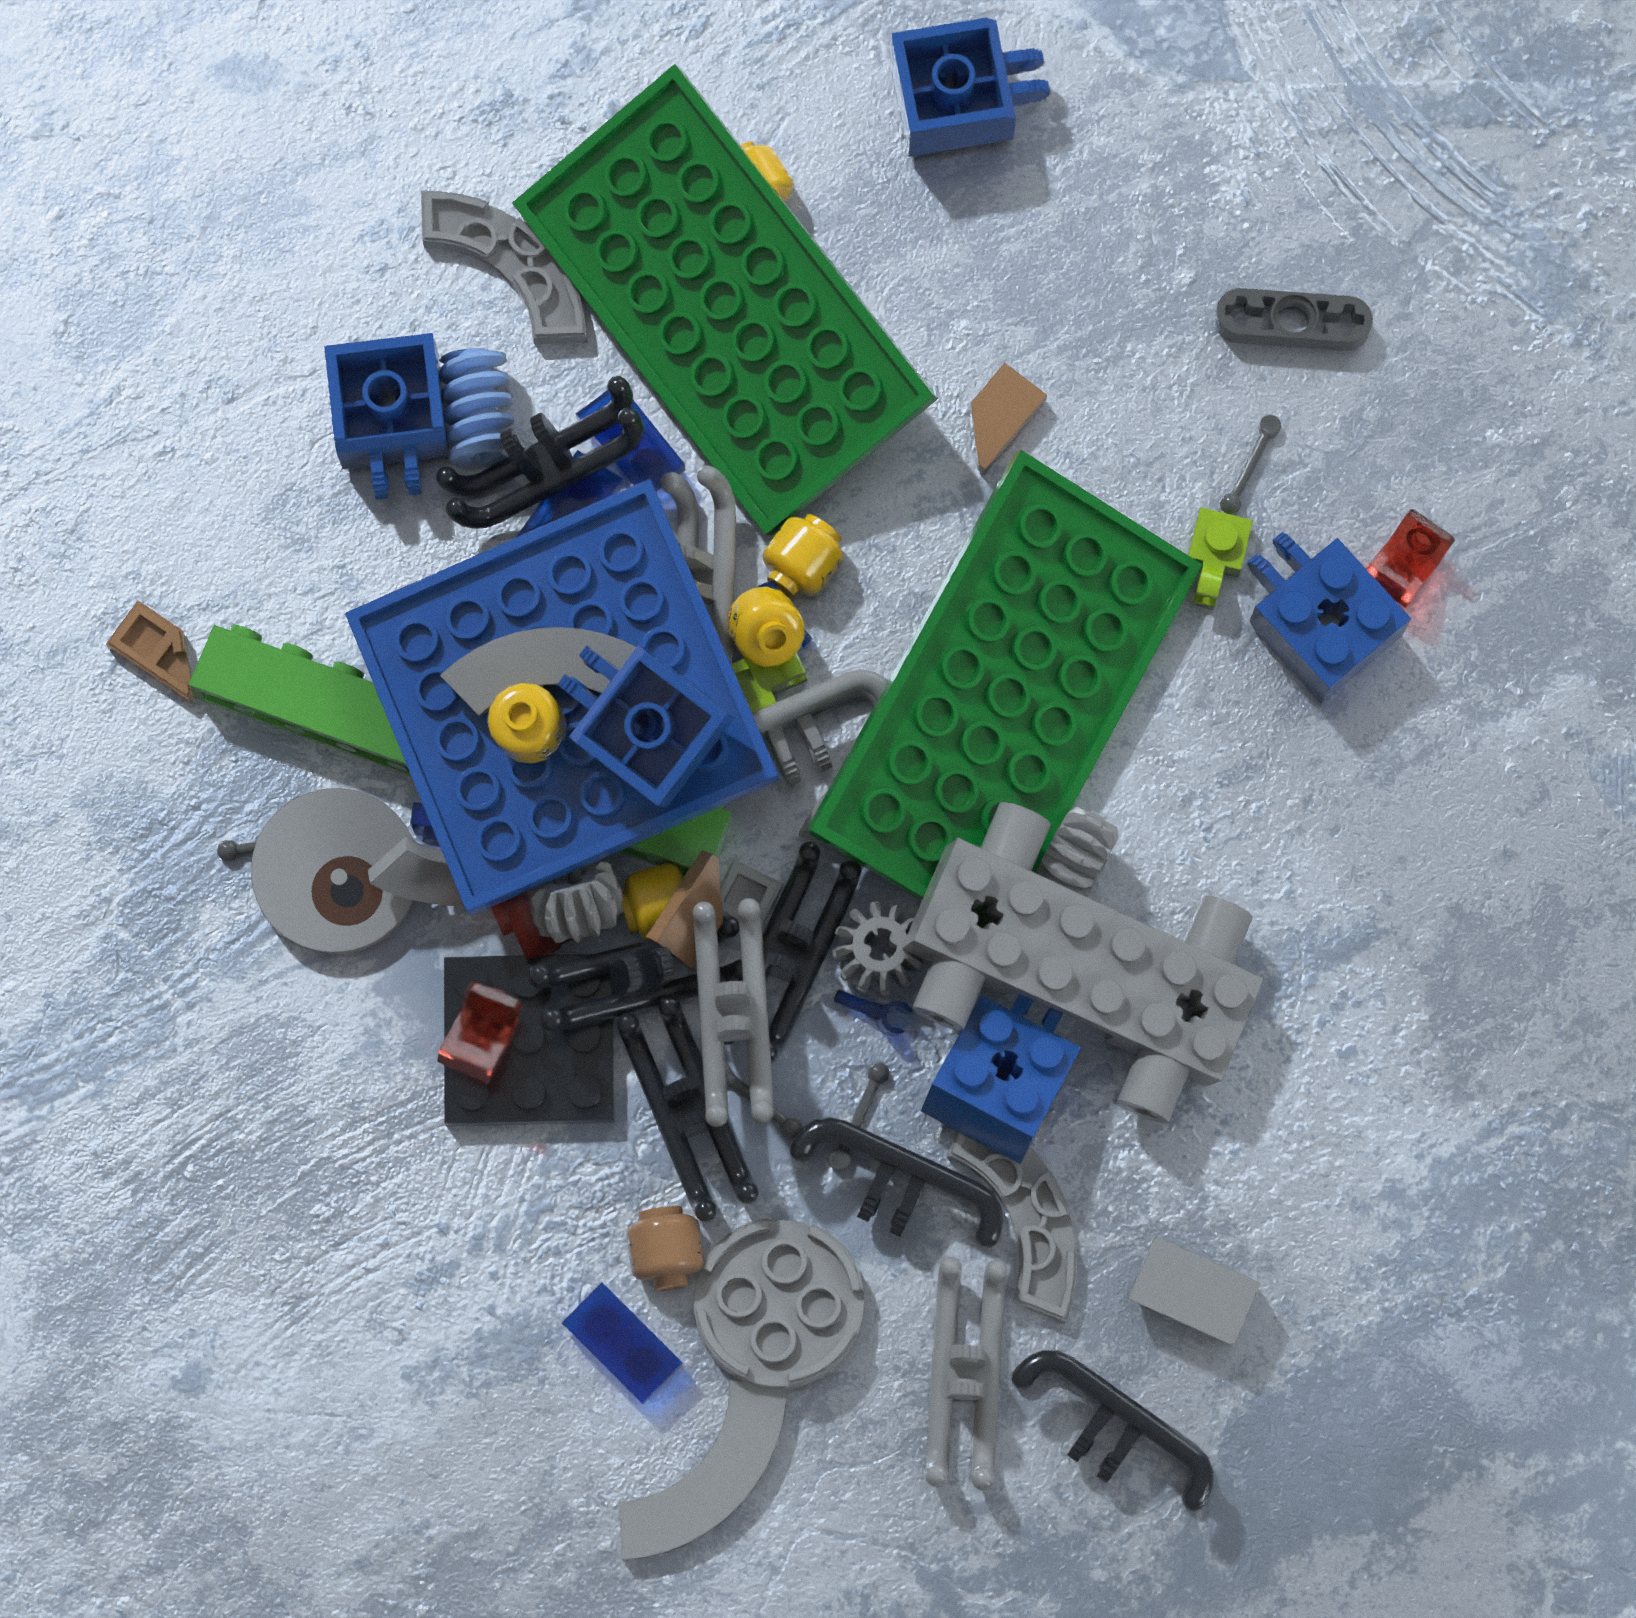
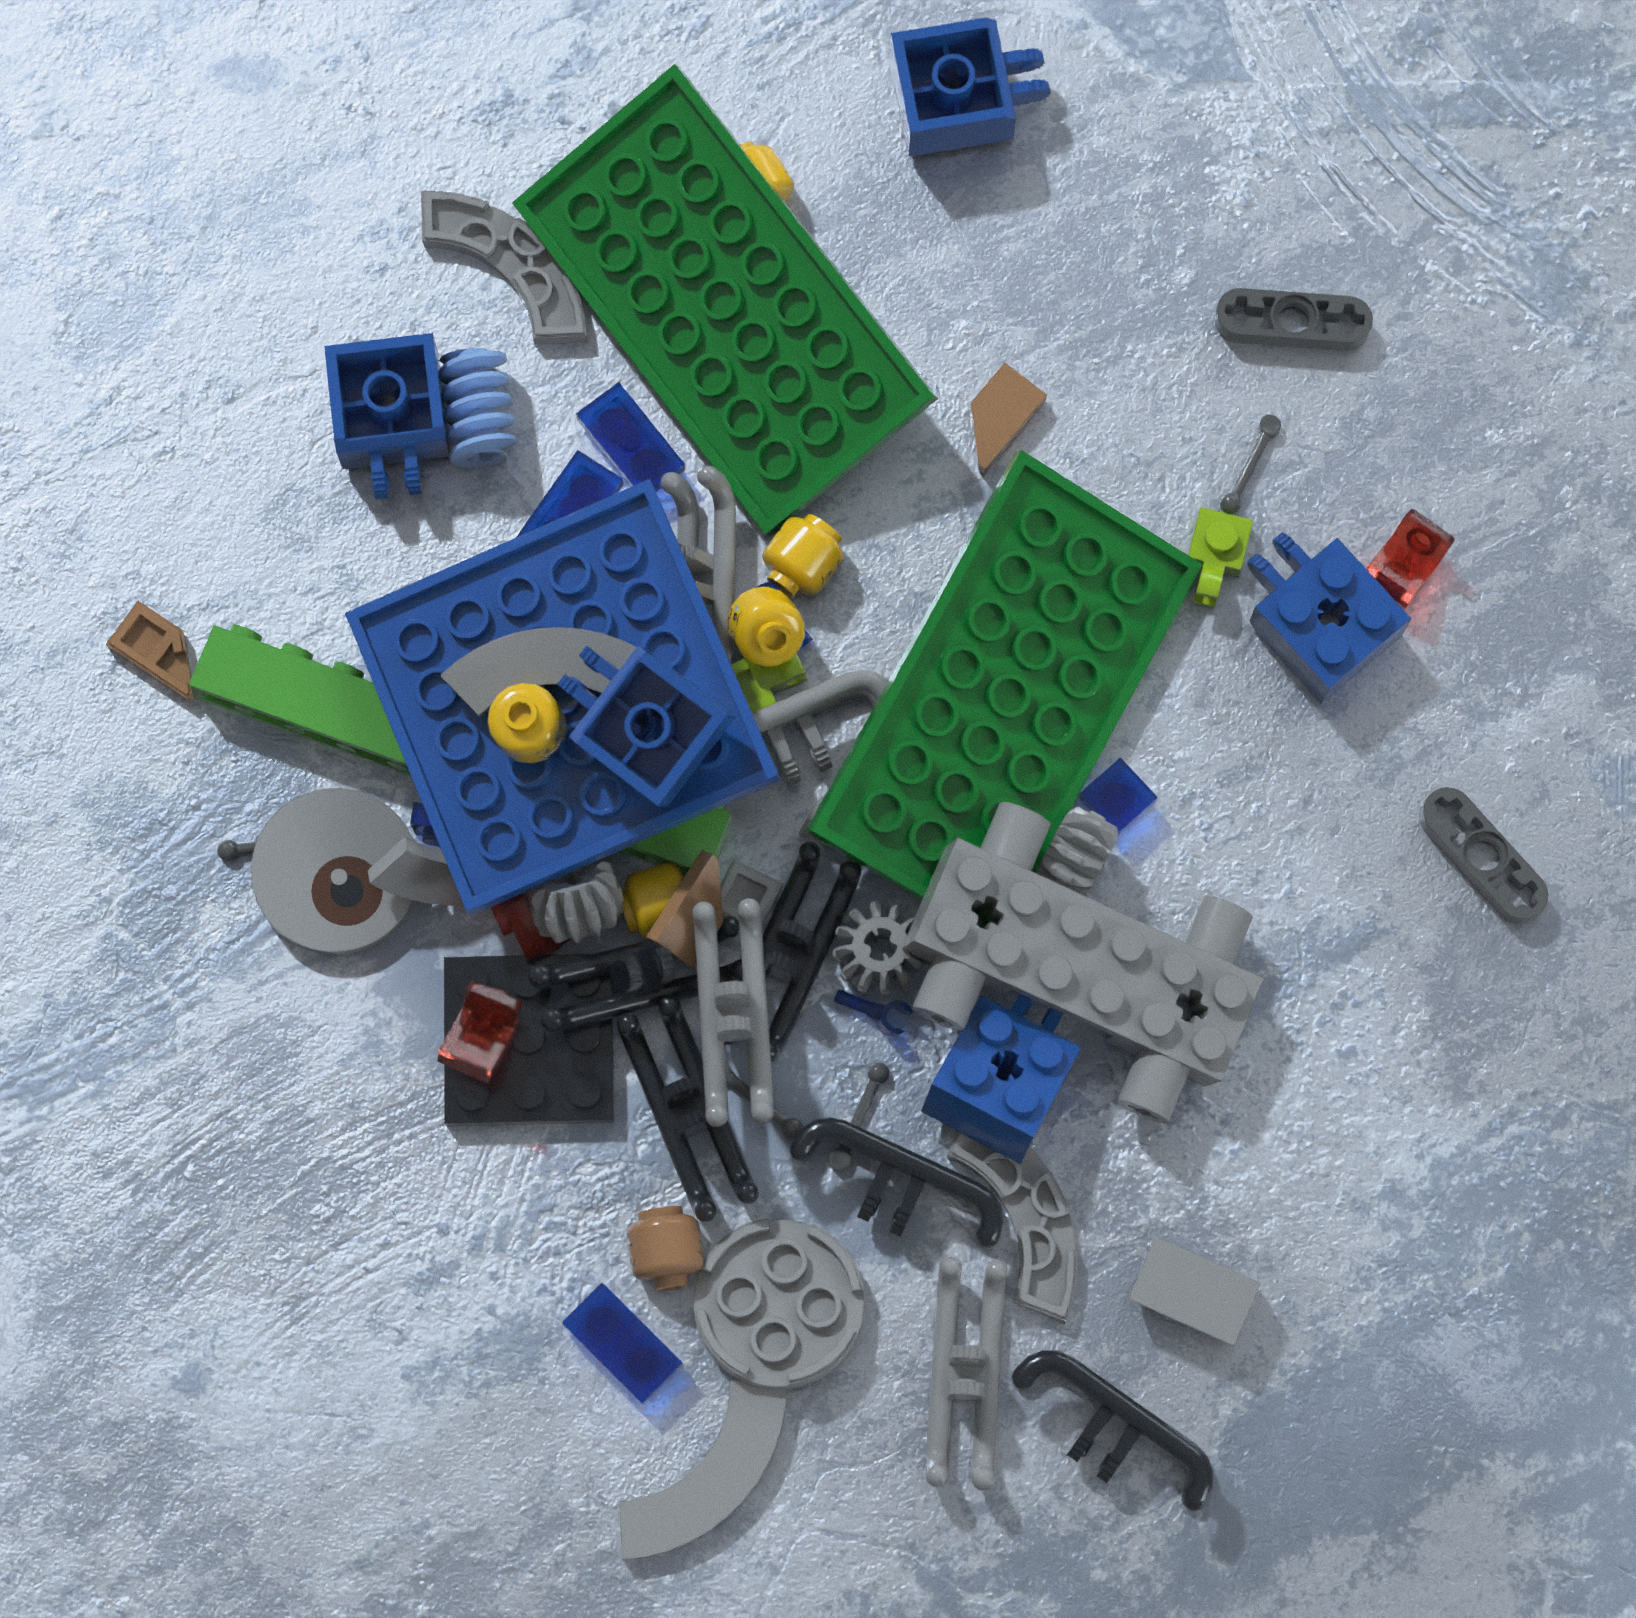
black piece [436,376,644,529] -> none
none -> clear blue plate [1078,757,1158,836]
none -> dark grey beam [1419,787,1548,924]

